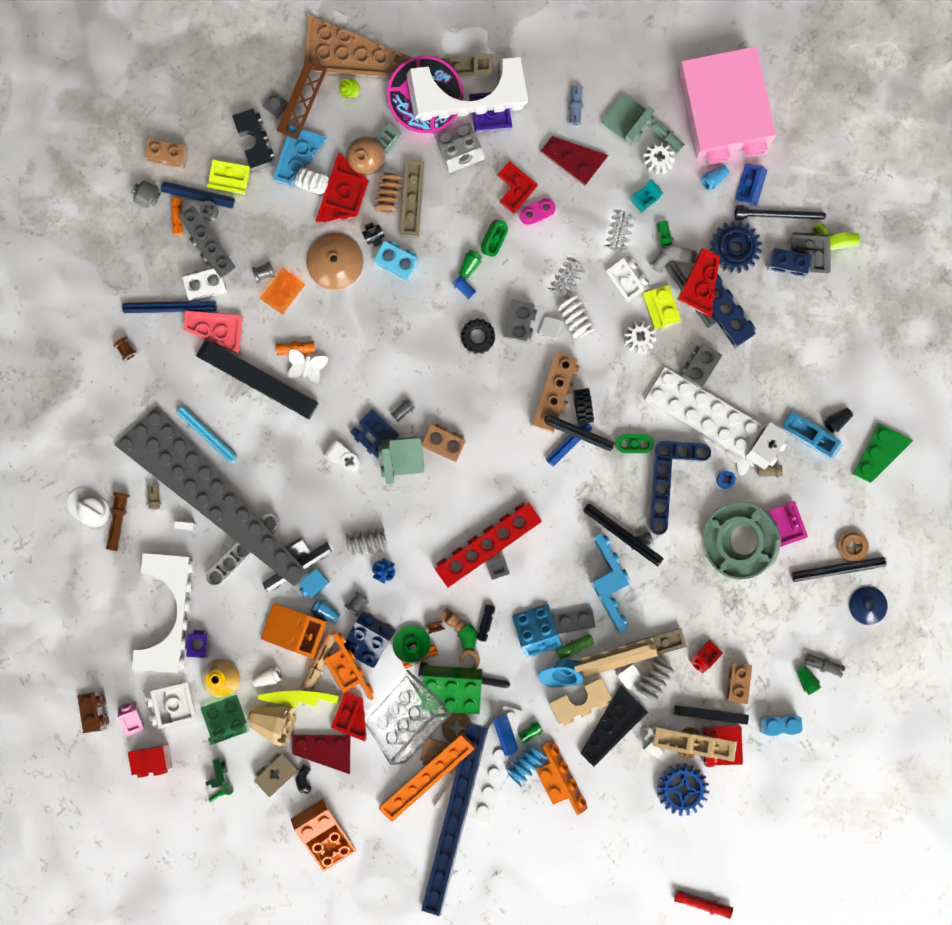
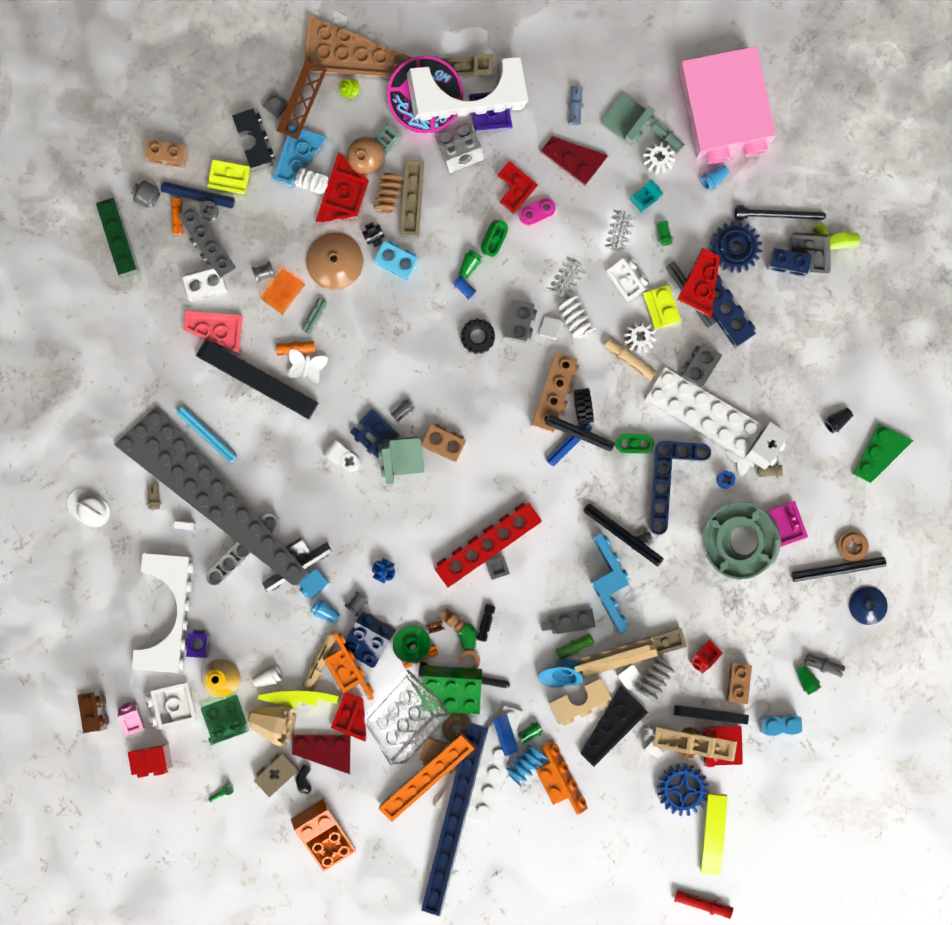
reddish brown pin [105,492,130,551] -> none
reddish brown bush [113,336,138,362] -> none
dark blue axle [122,300,217,313] -> none
dark green bracket [205,758,228,788] -> none
orange slope [260,603,328,659] -> none
light grey piece [346,527,387,557] -> none
dark azure bracket [512,604,562,658] -> none
light grey arm [650,245,698,273] -> none
blue slope [735,163,767,206] -> none
dark azure slope [782,411,843,461] -> none
none -> dark green brick [96,197,140,279]
none -> sand green axle [302,298,327,334]
none -> tan pin [603,338,657,381]
none -> neon yellow slope [700,793,728,875]

